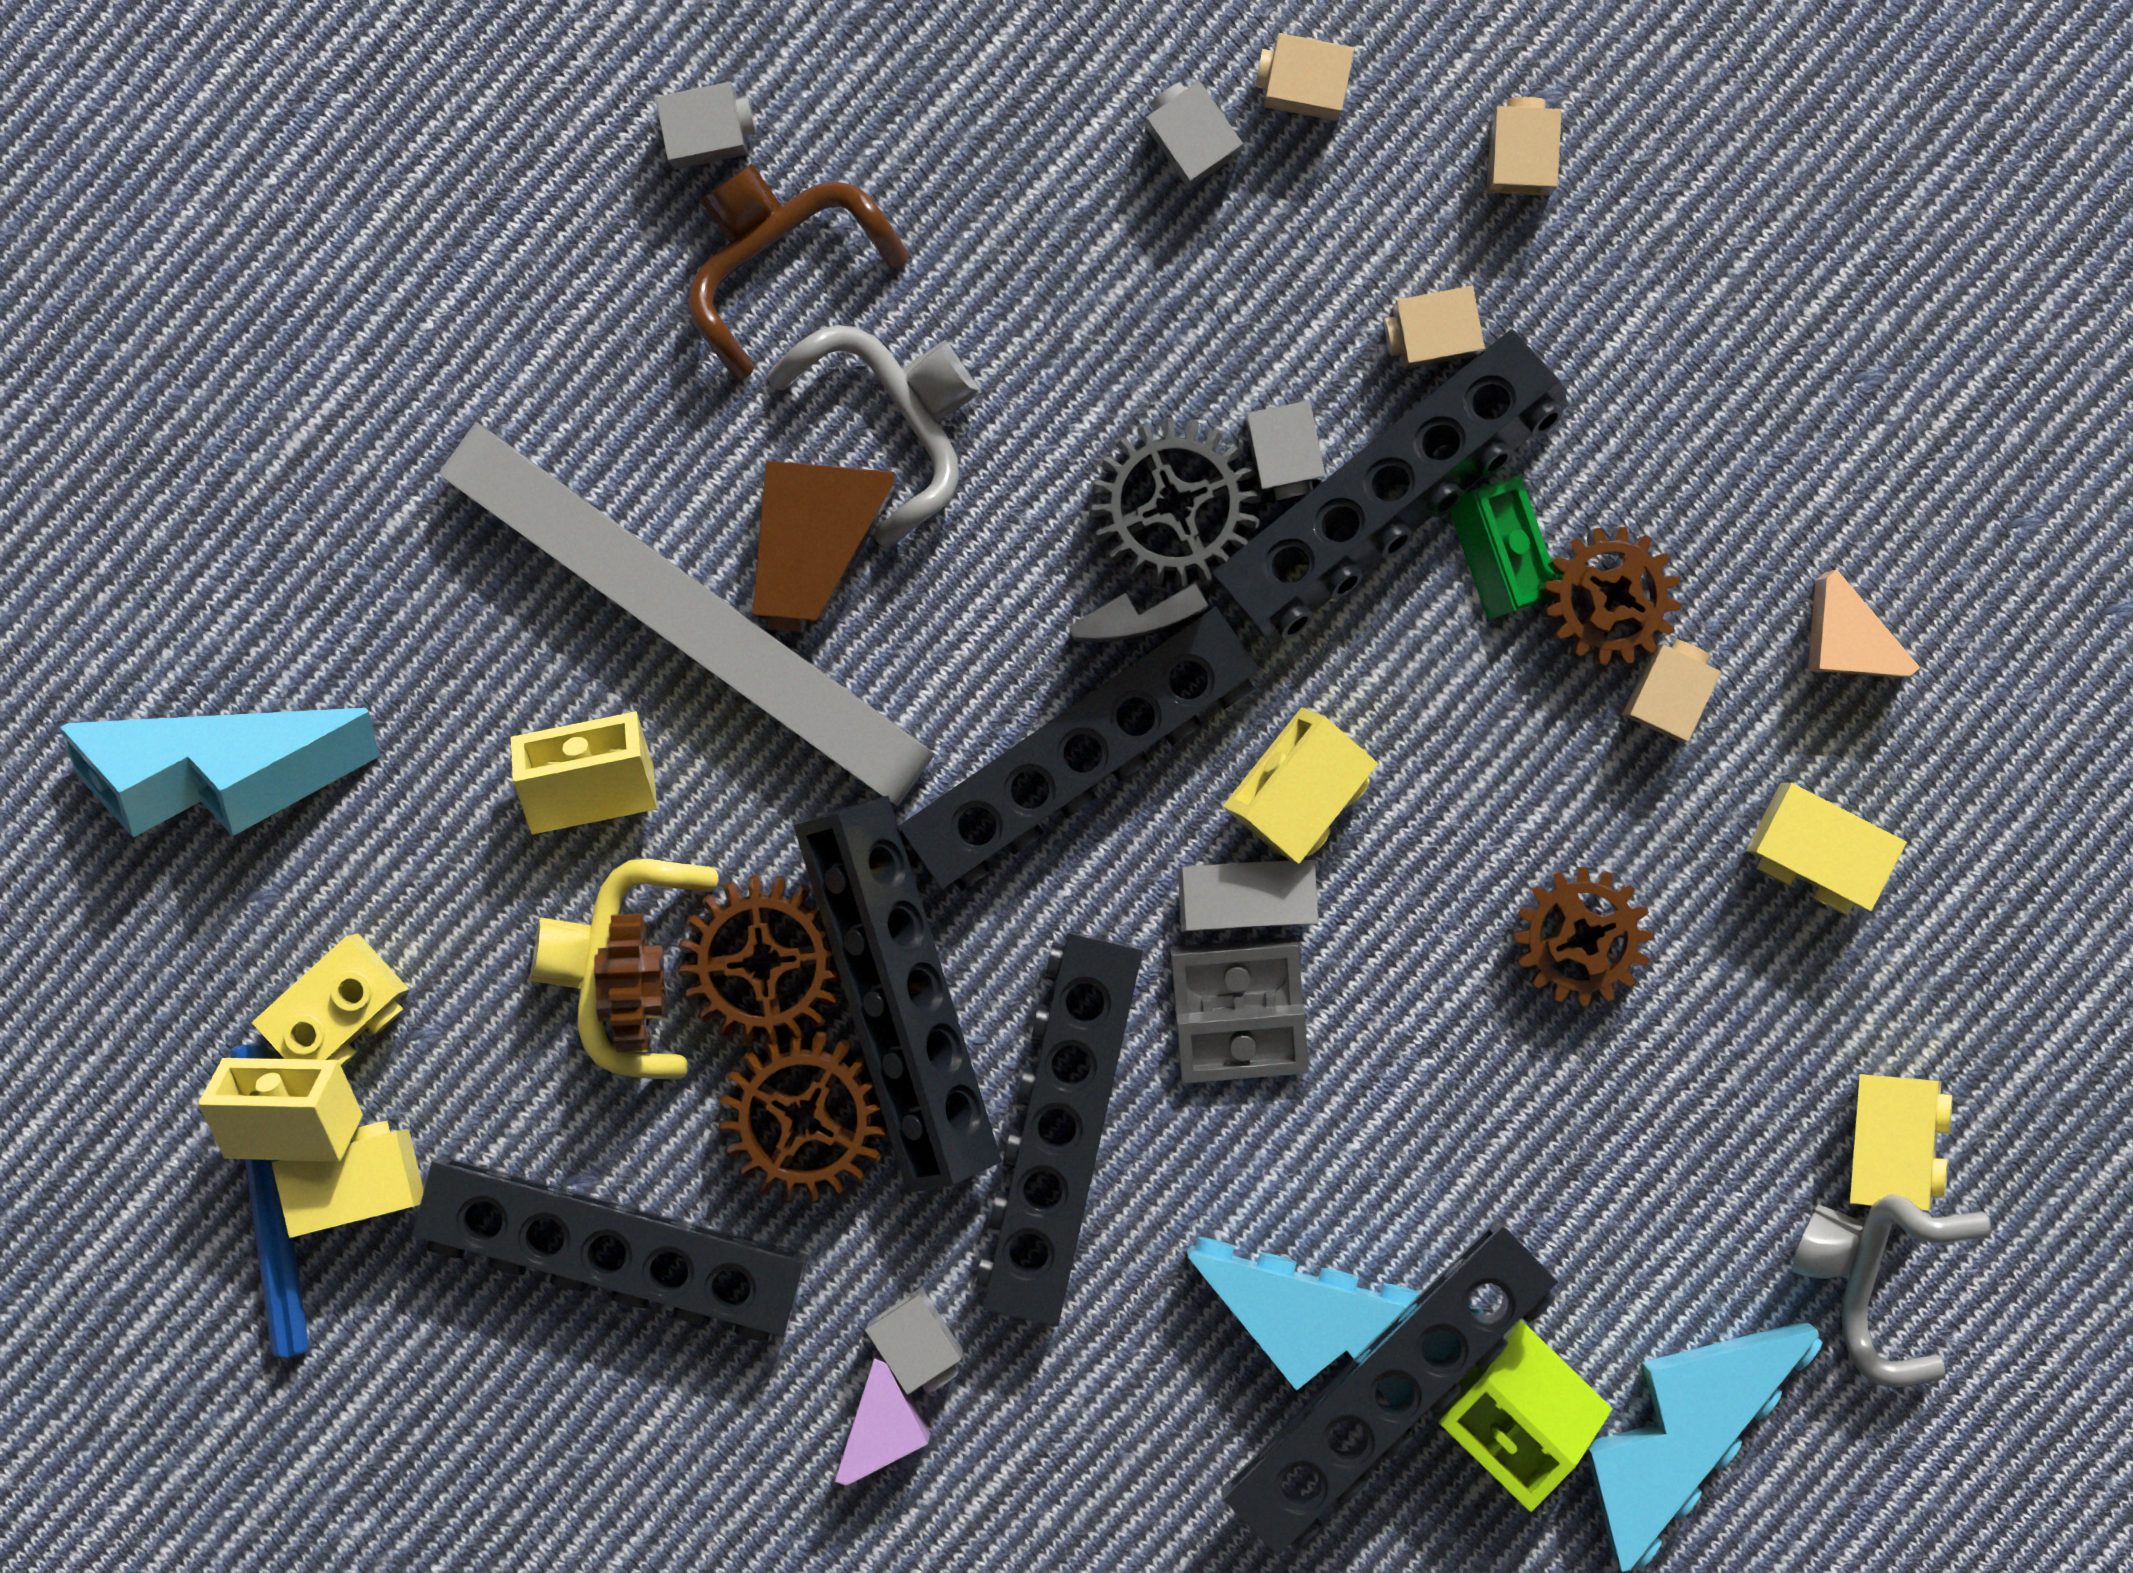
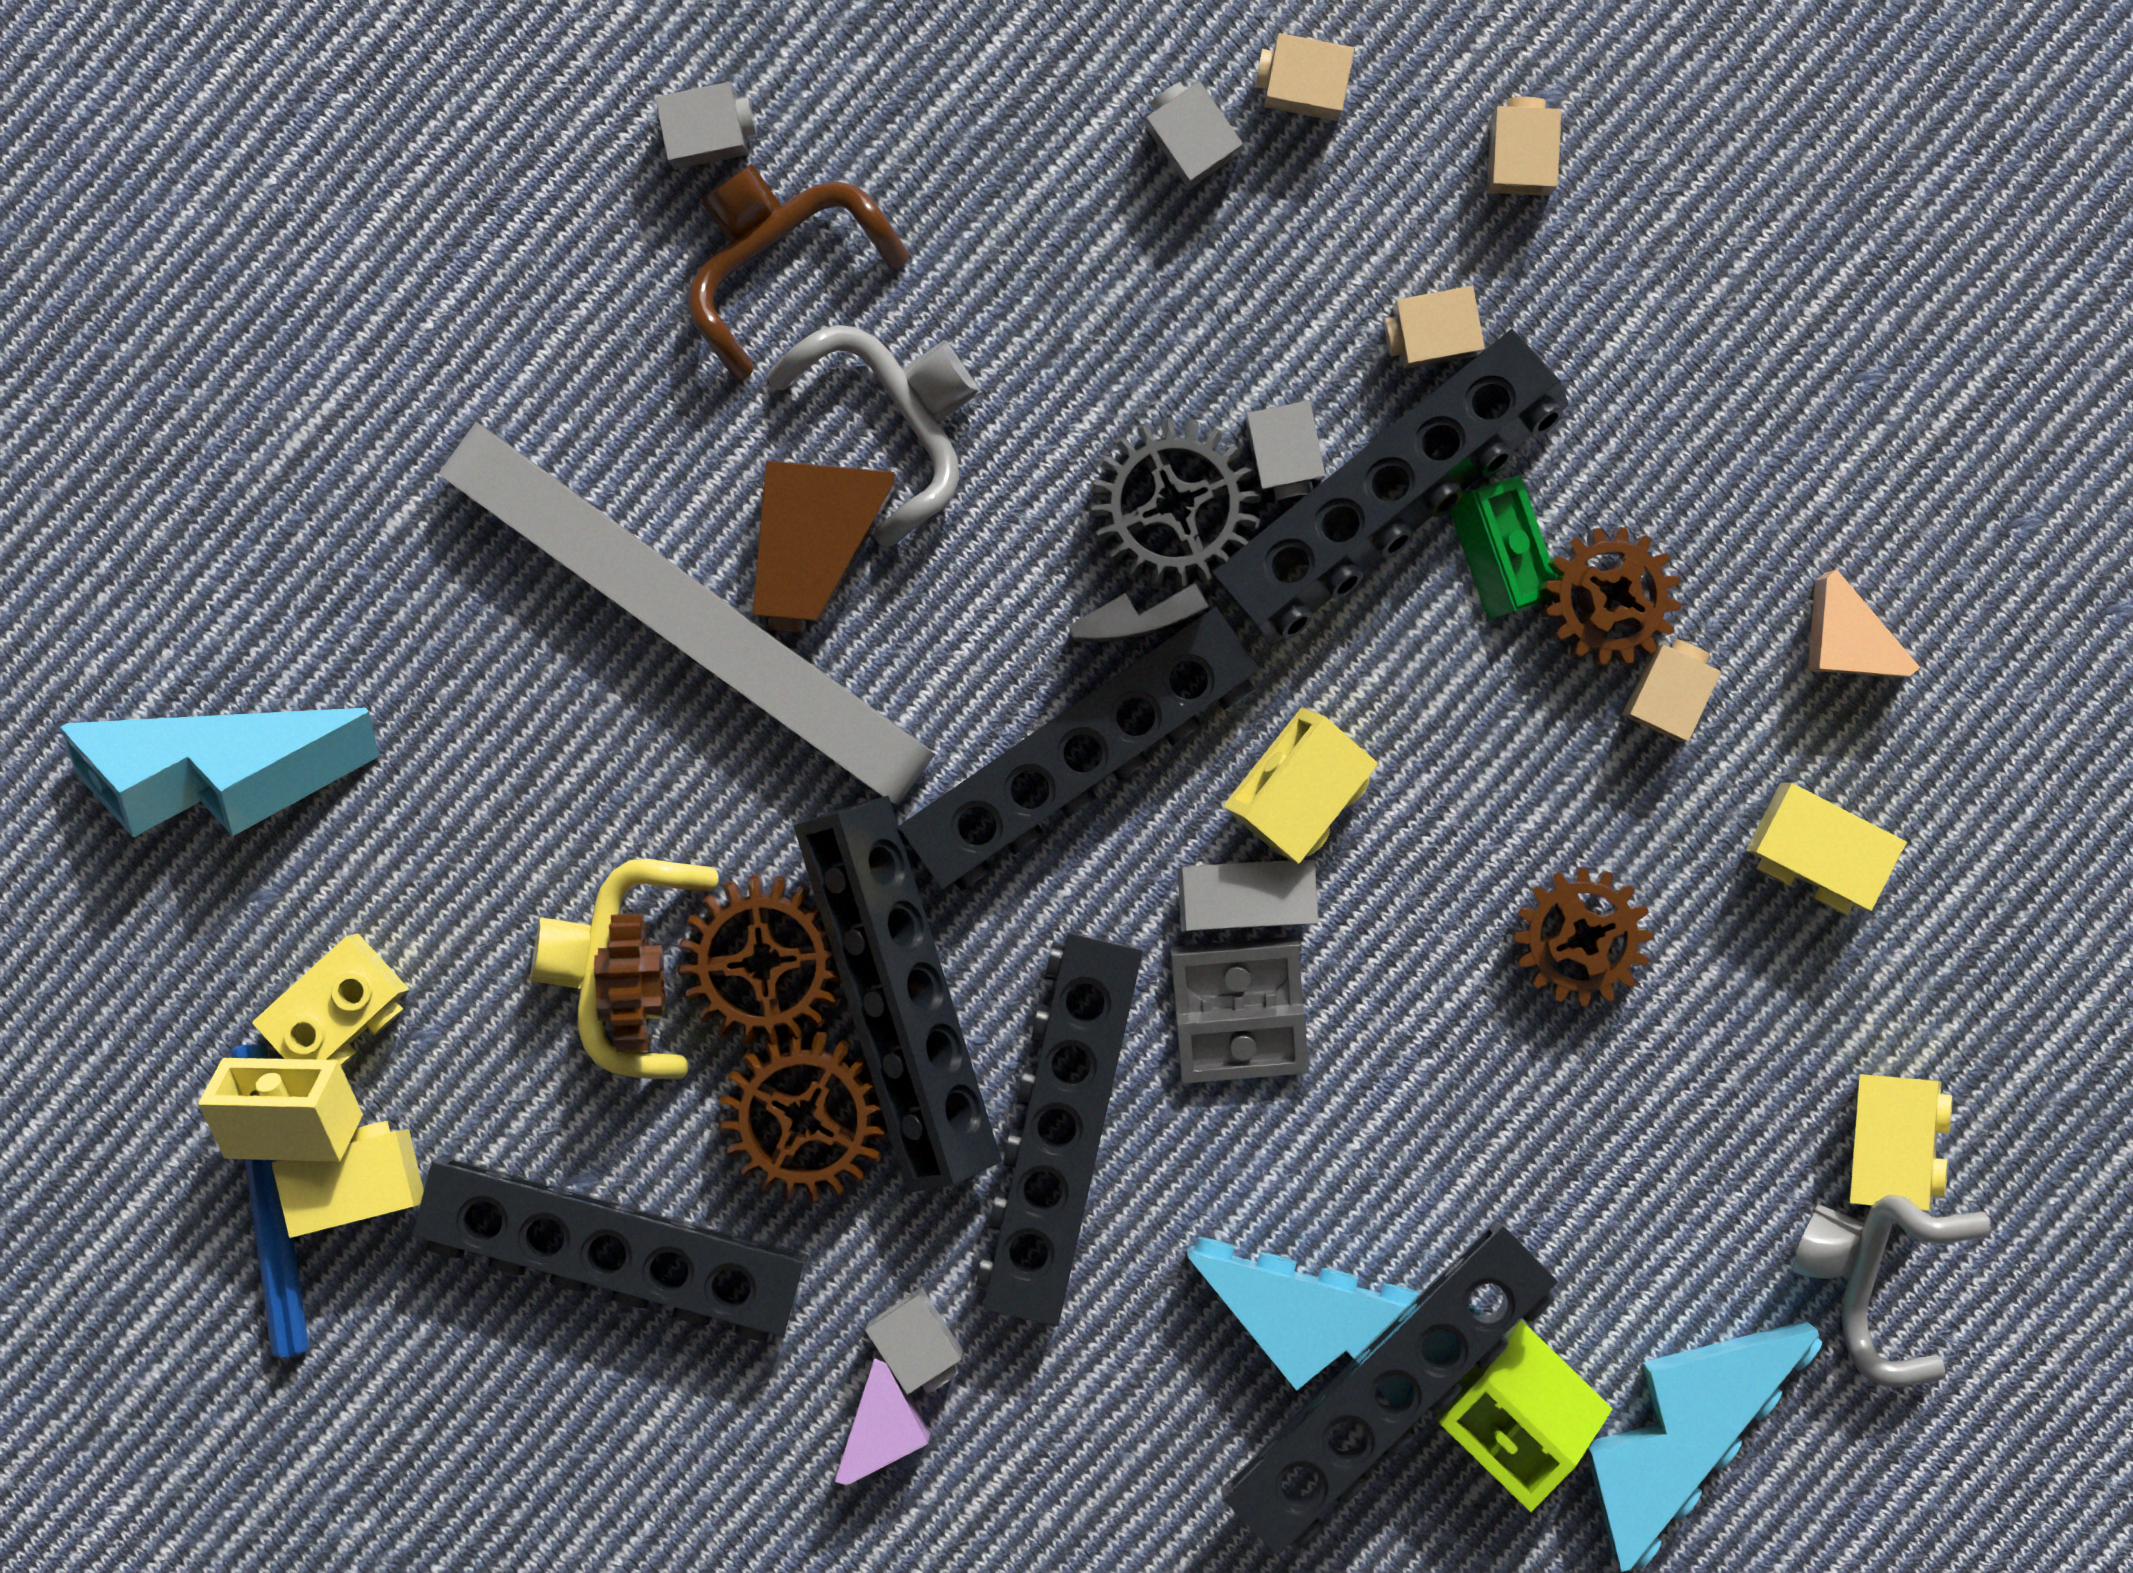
light yellow brick [511,712,657,835] -> none

